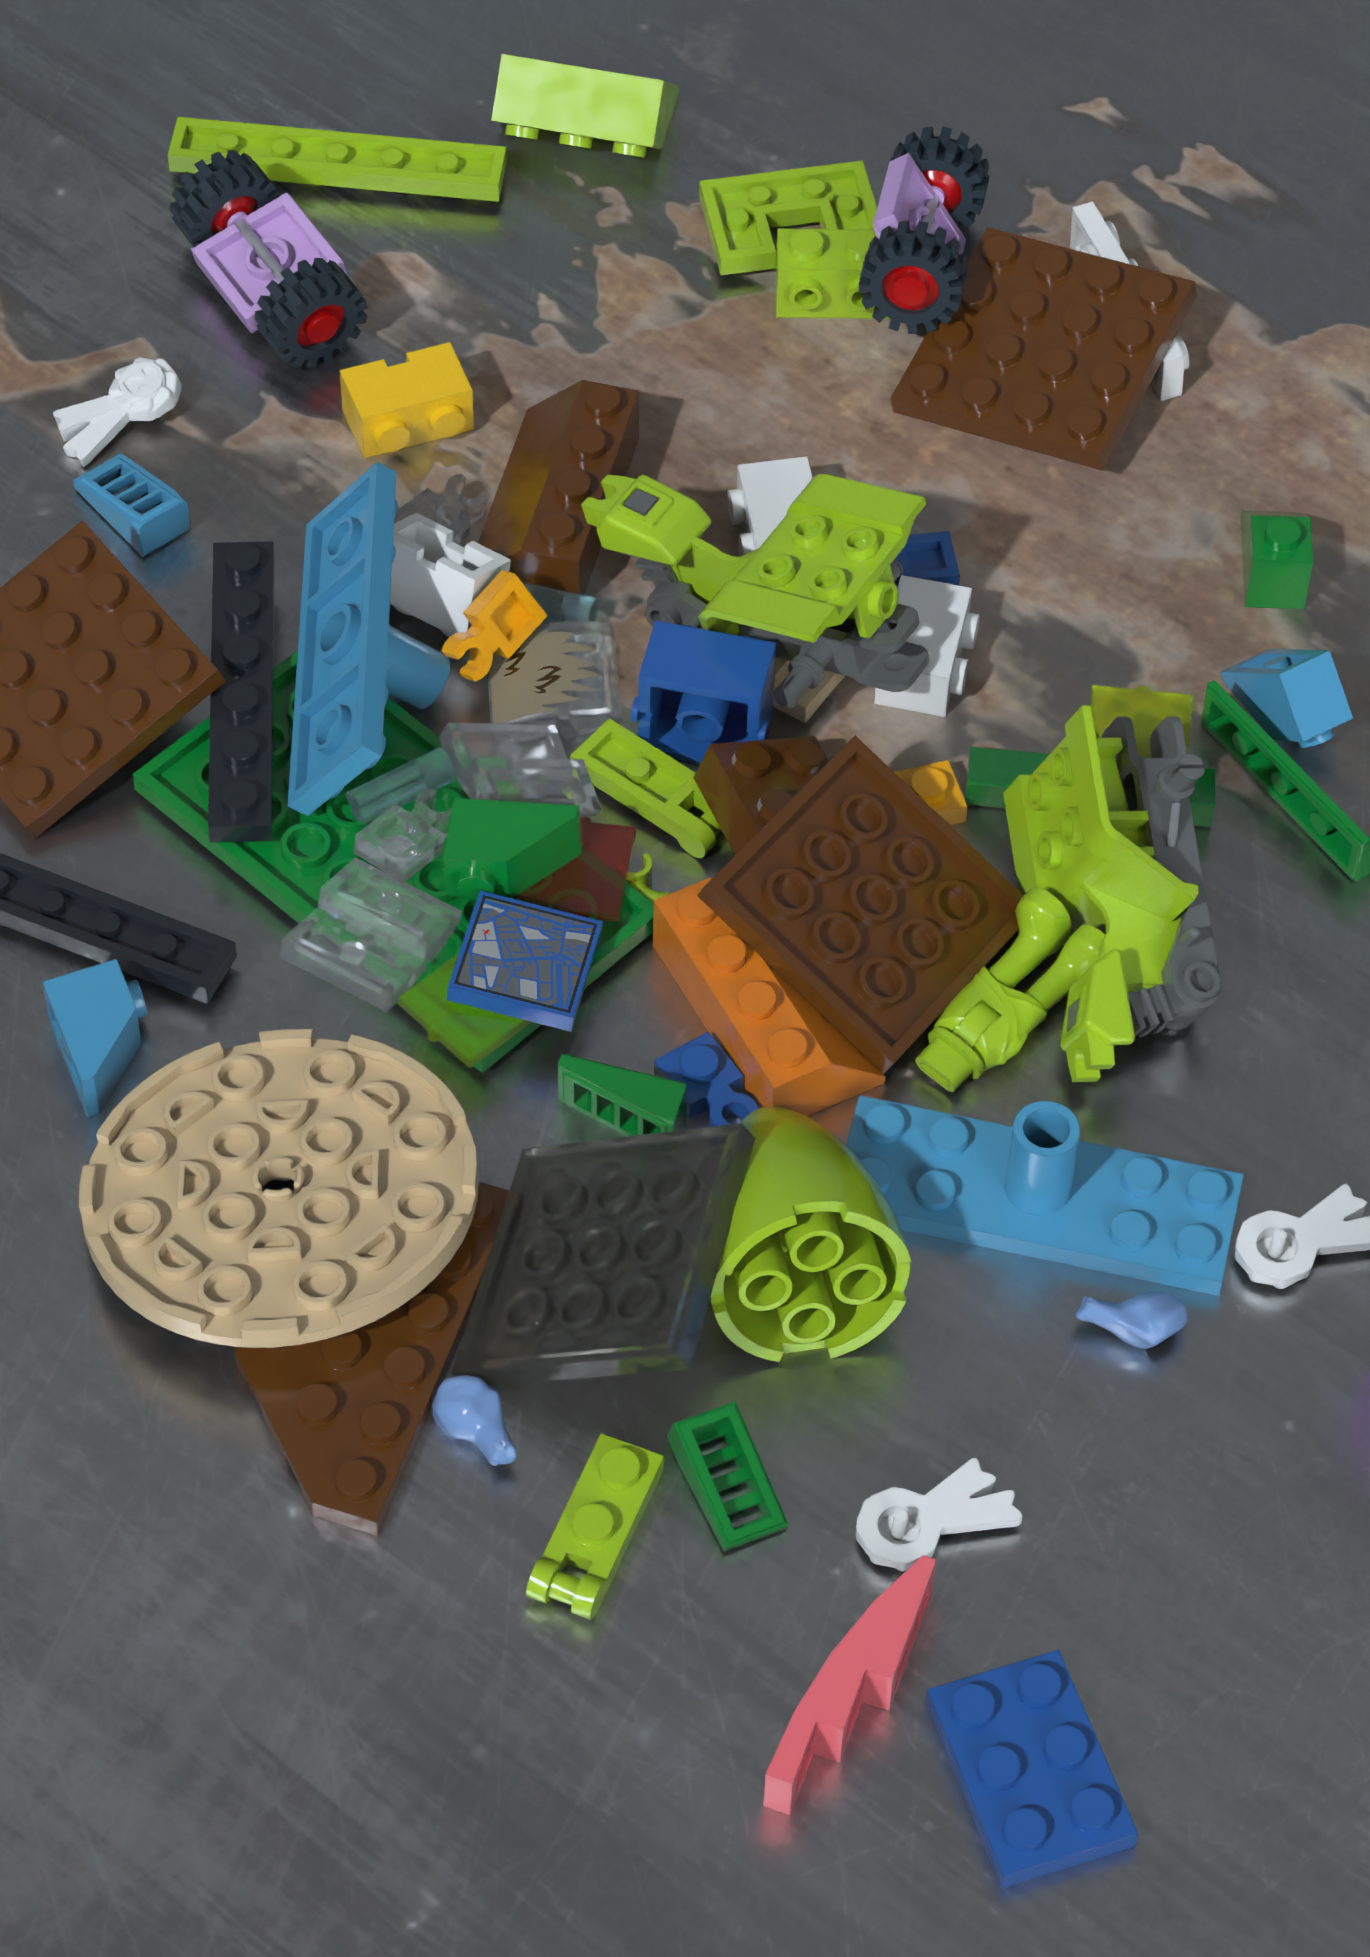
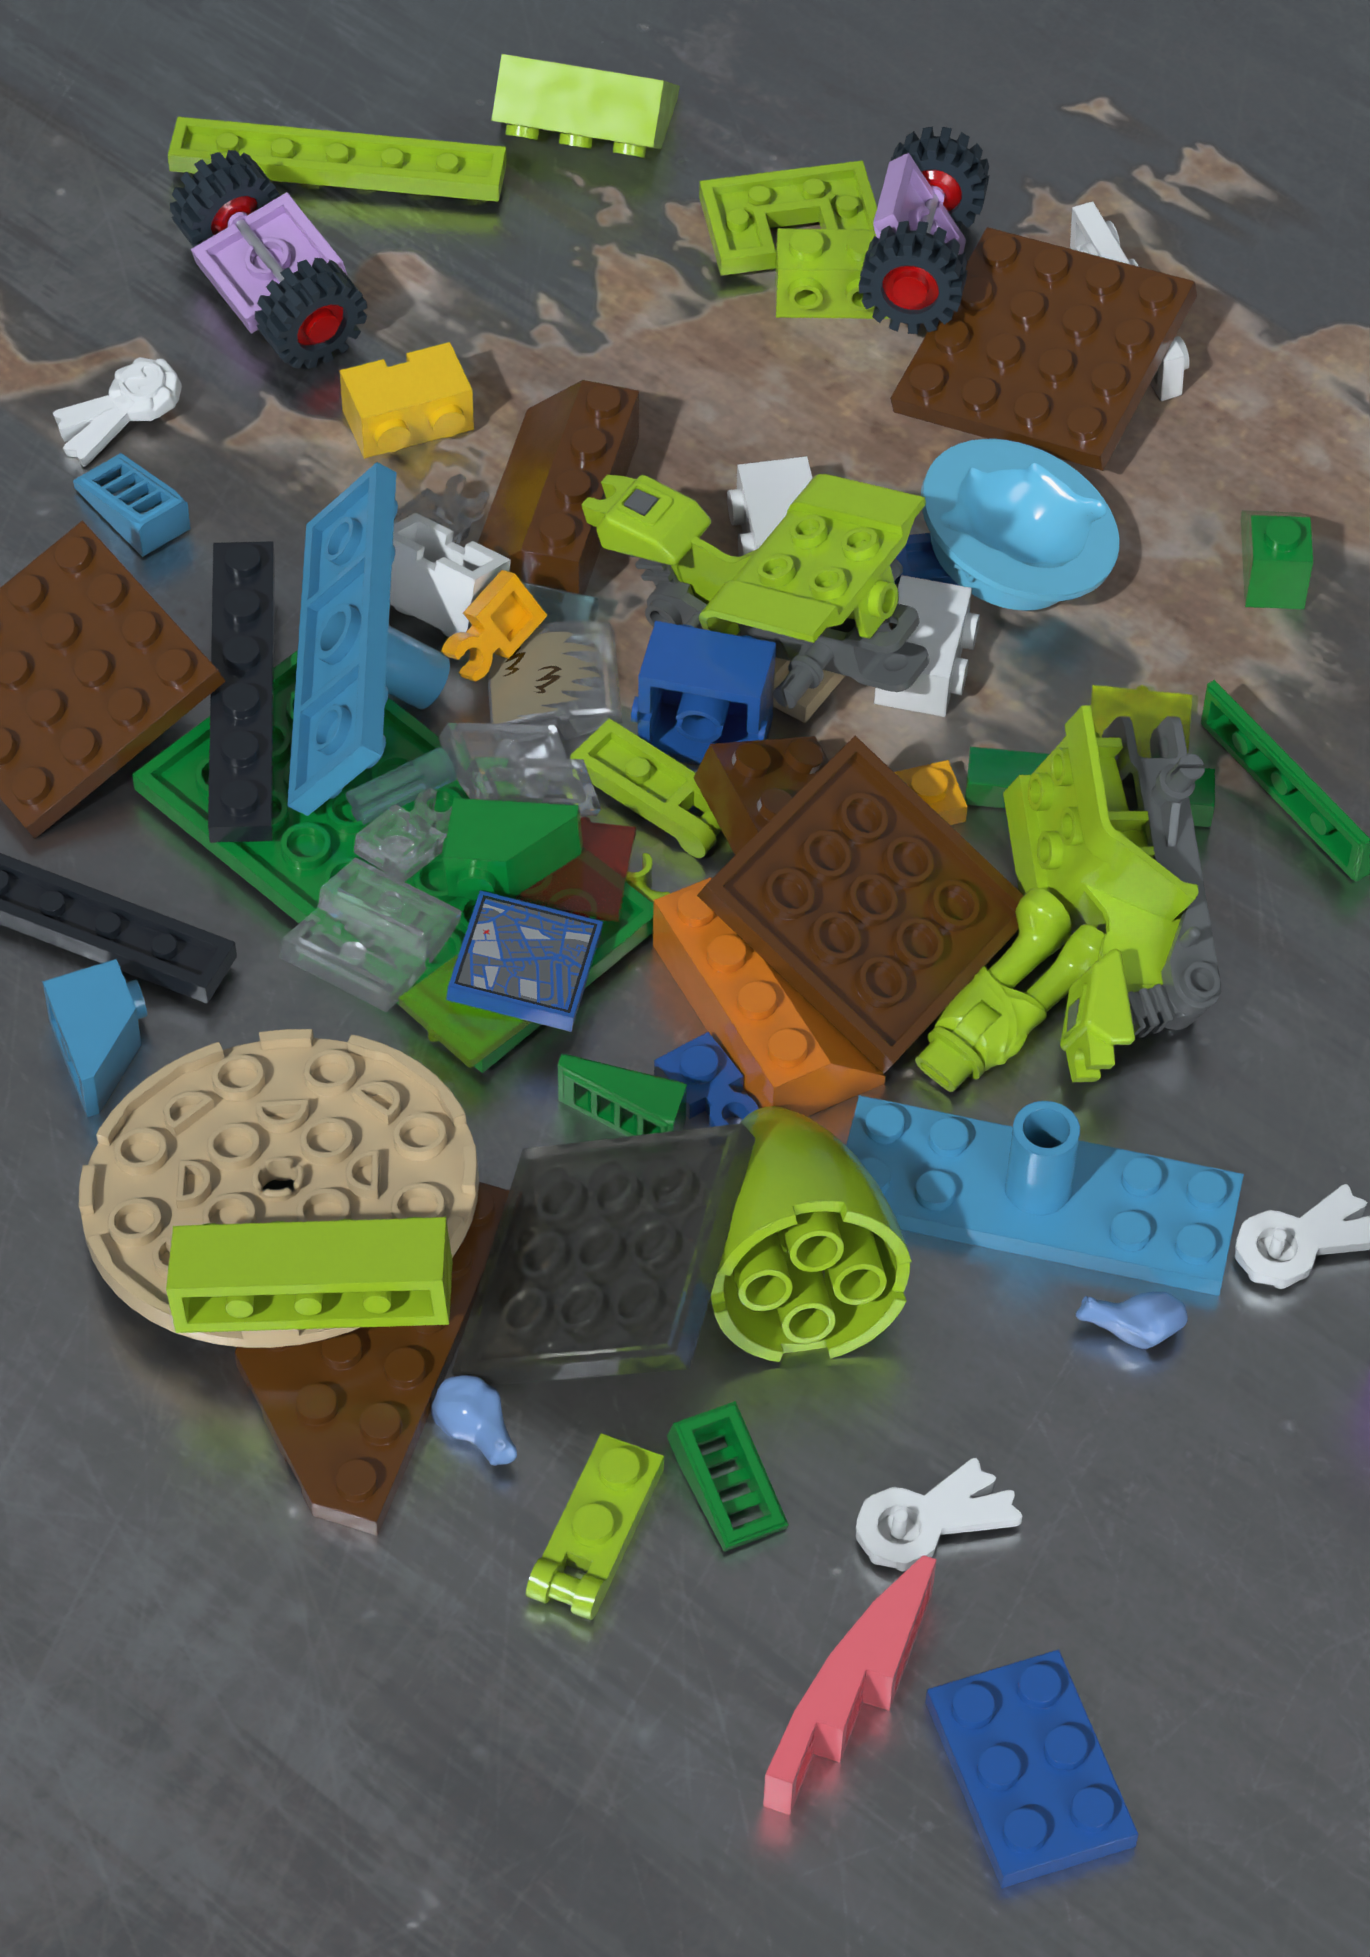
dark azure slope [1220,649,1353,748] -> none
none -> lime brick [166,1217,453,1333]
none -> medium azure piece [921,439,1119,611]

